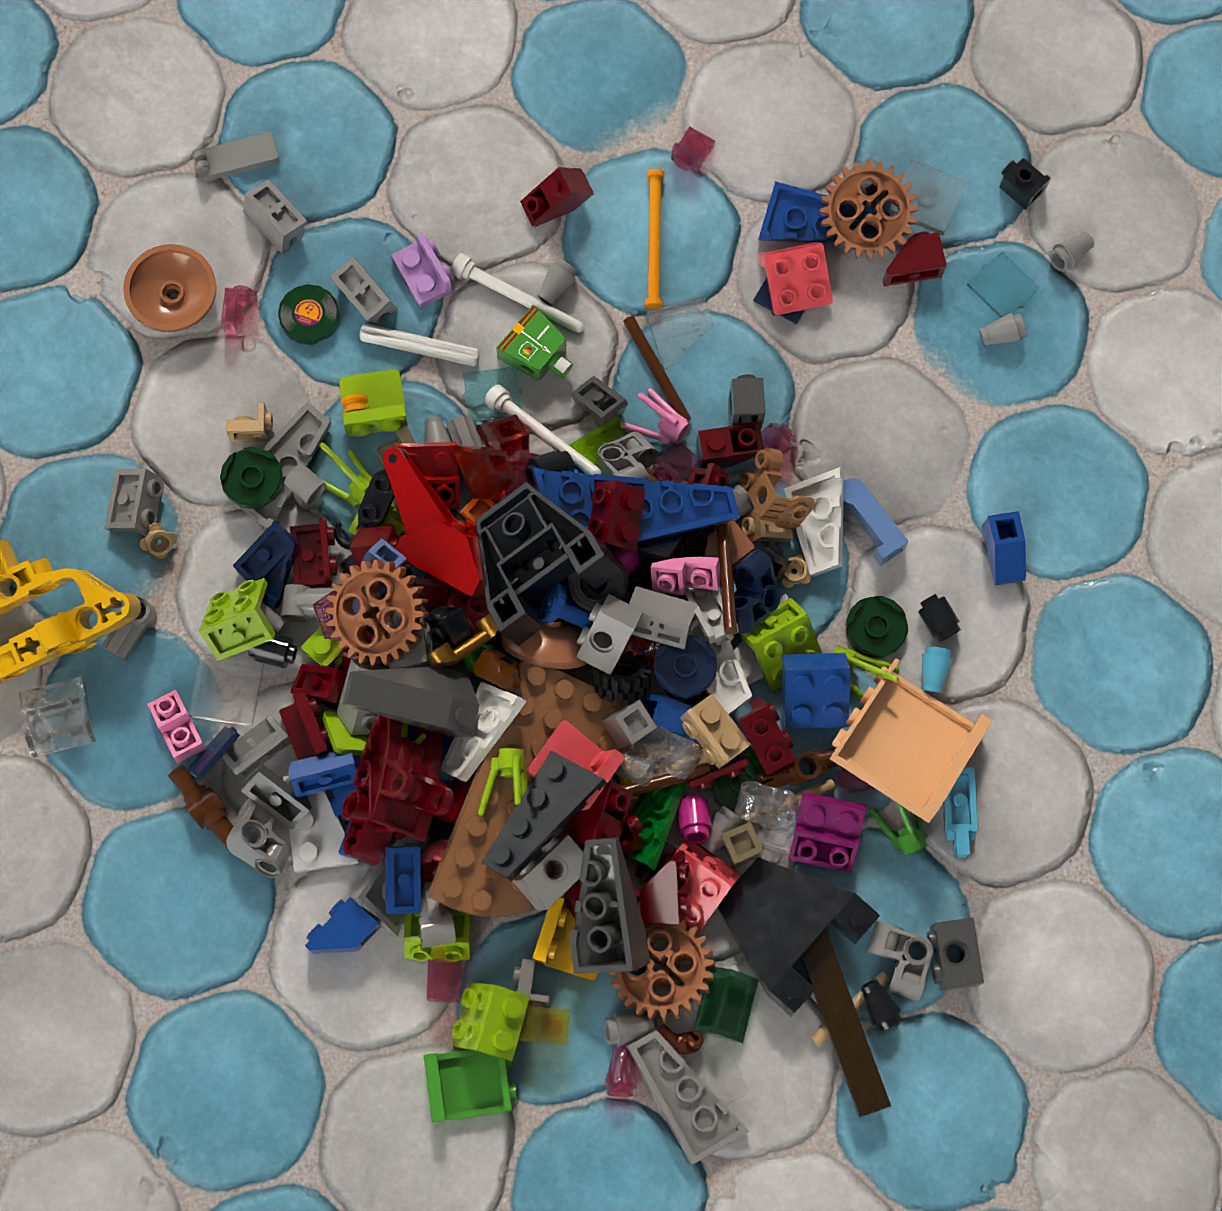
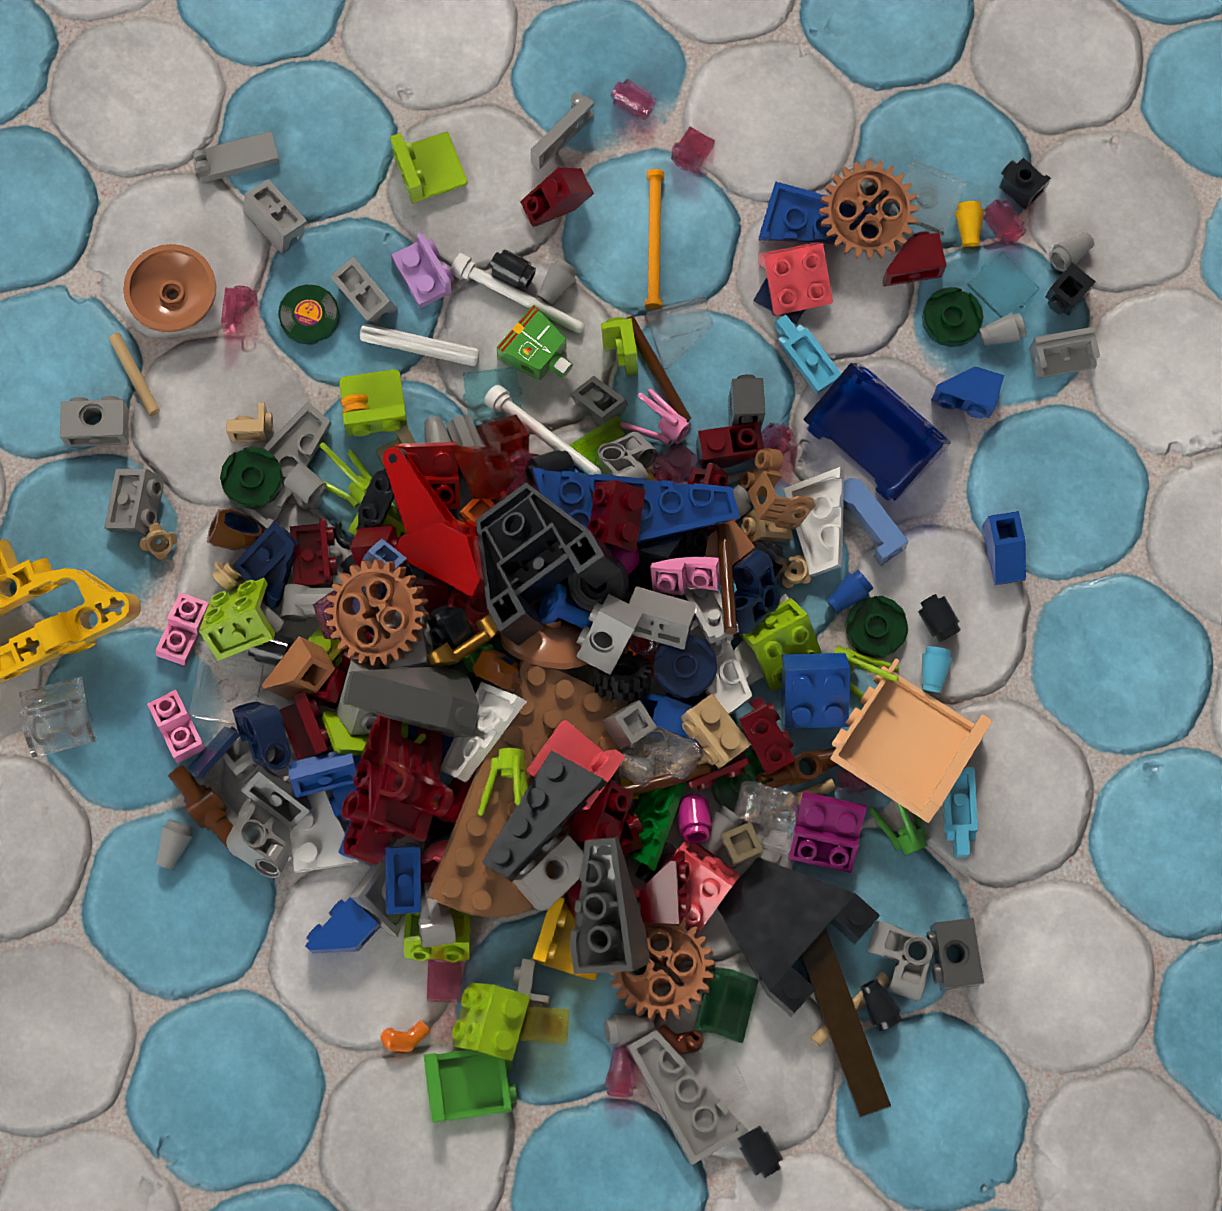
light grey piece [101,596,157,661] -> none
none -> light grey brick [60,396,129,447]
none -> tan bar [109,333,160,416]
none -> bright pink slope [155,592,209,666]
none -> light grey cone [155,819,193,870]
none -> reddish brown rock [207,509,263,550]
none -> tan plate [212,562,243,591]
none -> dark blue piece [232,701,291,770]
none -> nougat slope [262,636,336,700]
none -> orange arm [380,1020,431,1052]
none -> lime bracket [390,132,468,204]
none -> black brick [489,249,536,290]
none -> light grey hinge [530,93,594,170]
none -> lime bracket [601,317,638,376]
none -> clear pink brick [611,79,657,120]
none -> black brick [738,1126,784,1179]
none -> medium azure hinge [774,314,843,395]
none -> clear blue windscreen [803,363,951,501]
none -> blue cone [826,570,874,614]
none -> dark green tile [922,287,984,347]
none -> blue slope [931,366,1005,419]
none -> yellow cone [954,201,985,247]
none -> clear pink brick [983,199,1027,245]
none -> light grey hinge [1029,327,1100,379]
none -> black brick [1045,263,1096,316]

